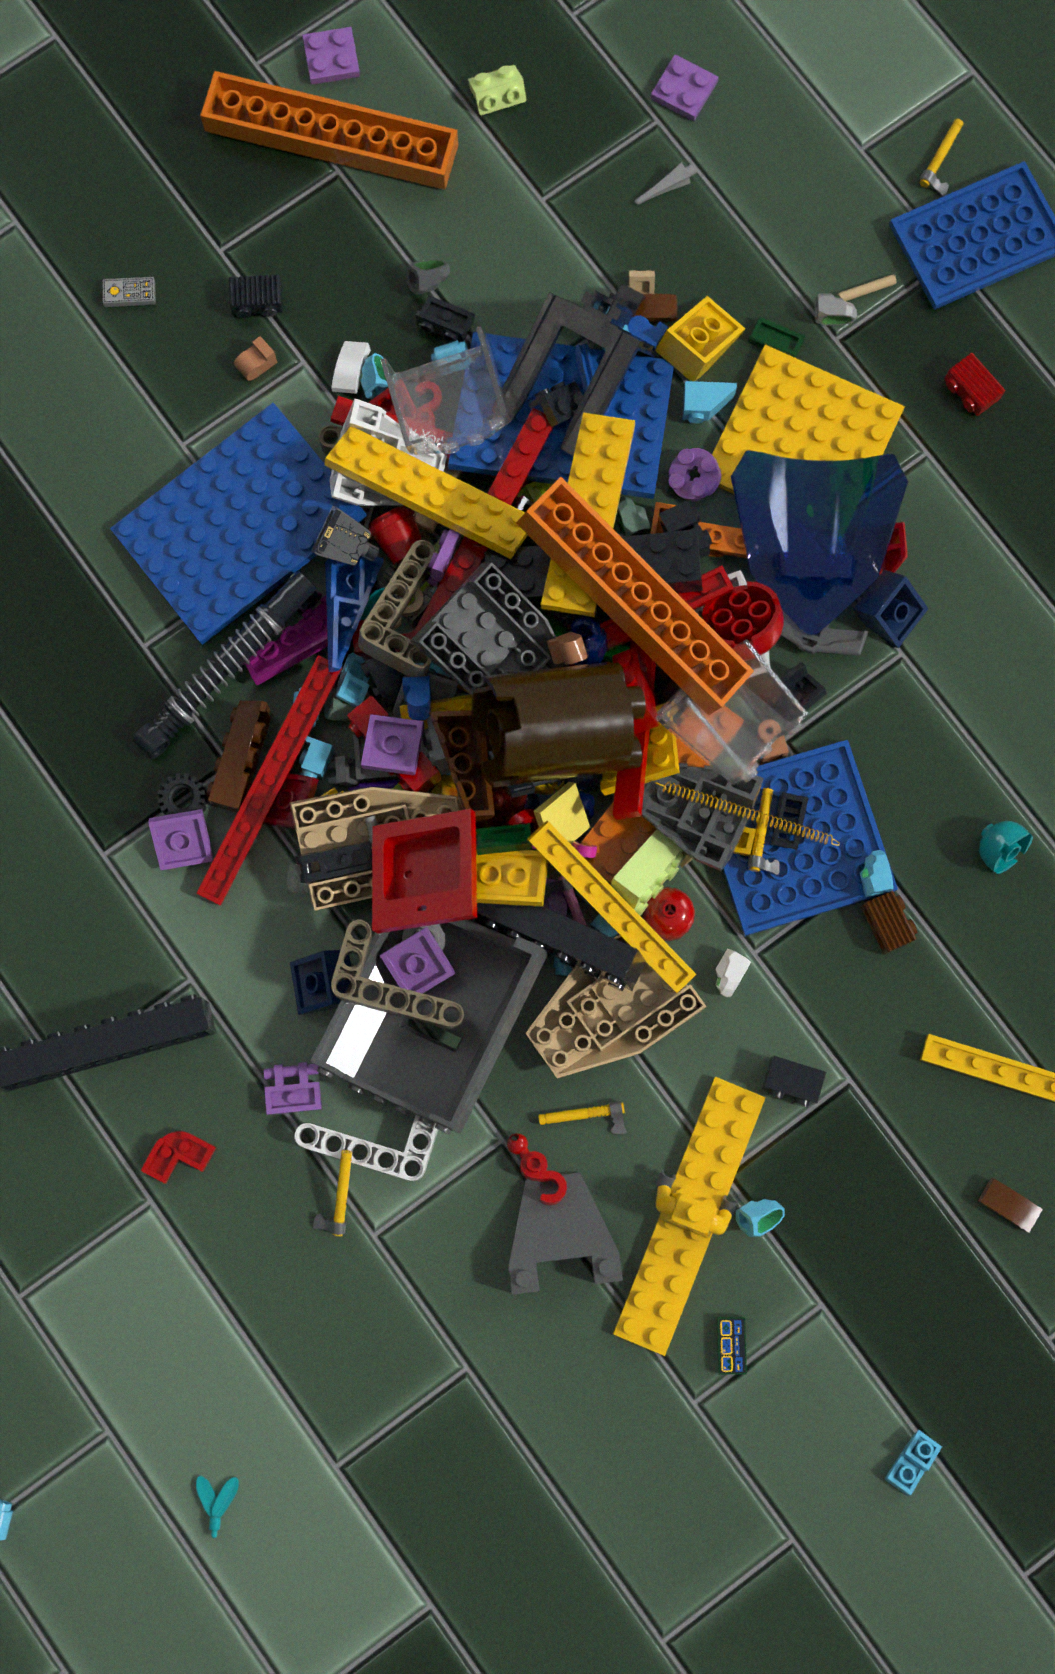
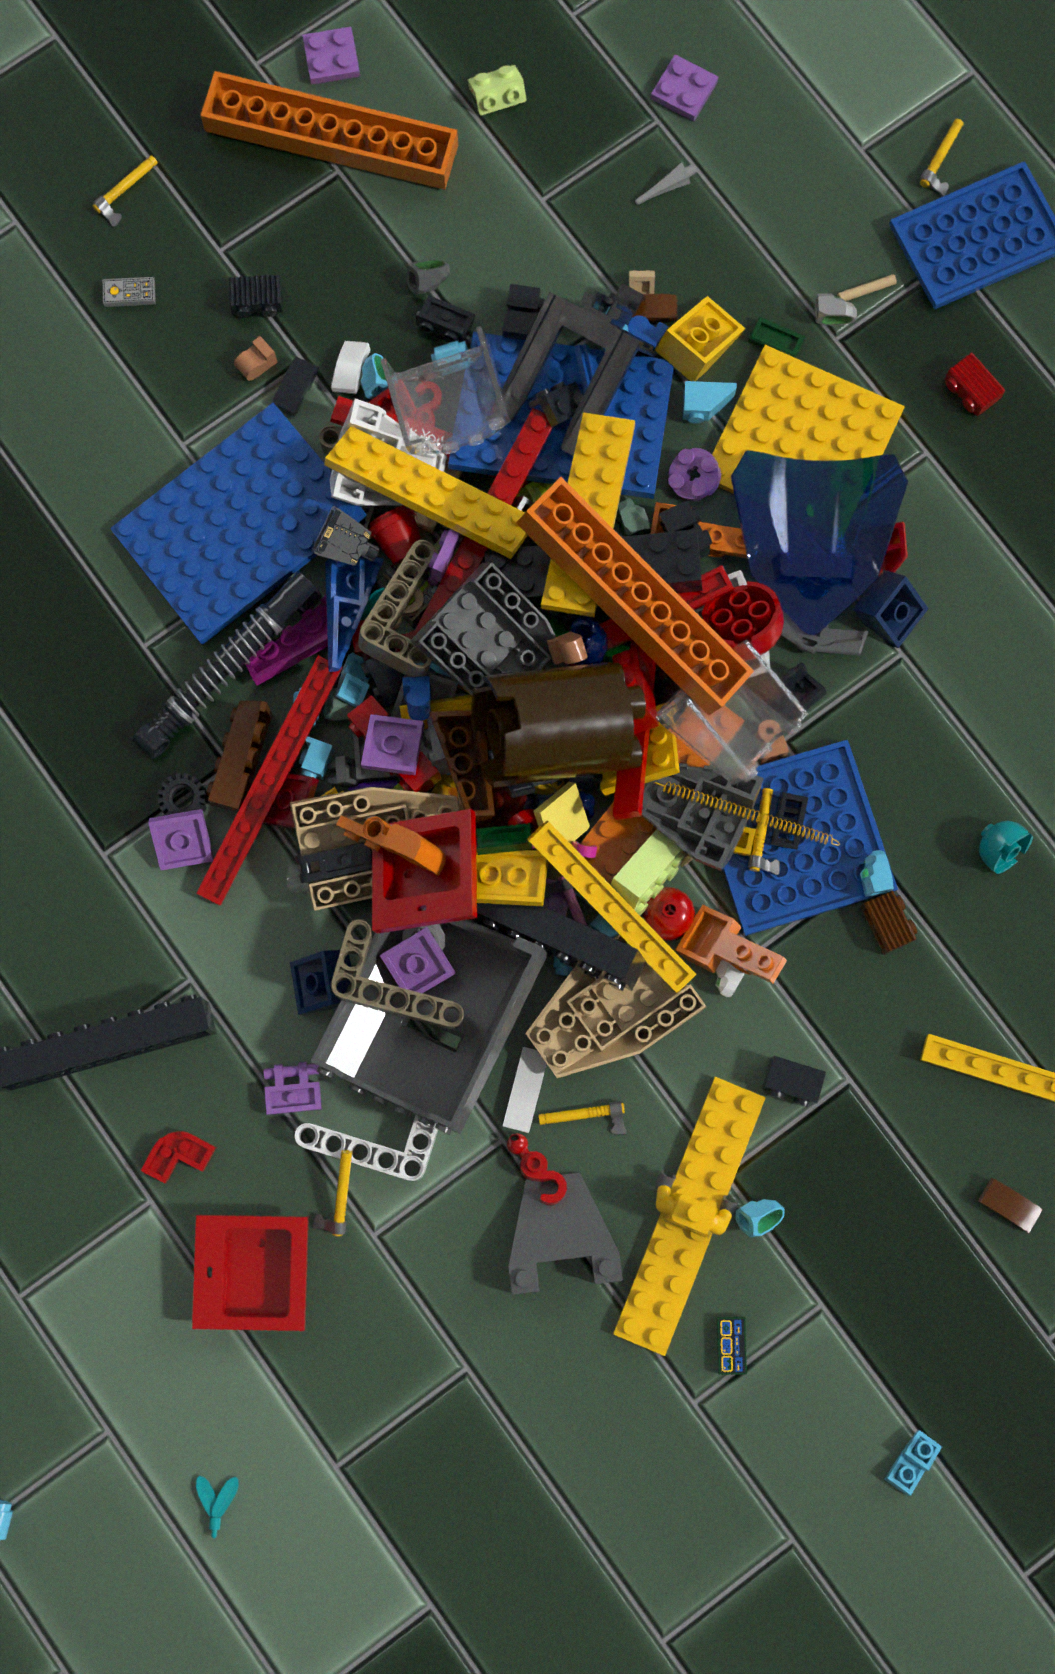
none -> yellow piece [92,155,158,227]
none -> red piece [192,1215,309,1331]
none -> black slope [272,356,320,414]
none -> orange plate [336,815,446,875]
none -> black piece [502,284,545,340]
none -> white tile [503,1047,547,1133]
none -> orange plate [676,905,787,984]

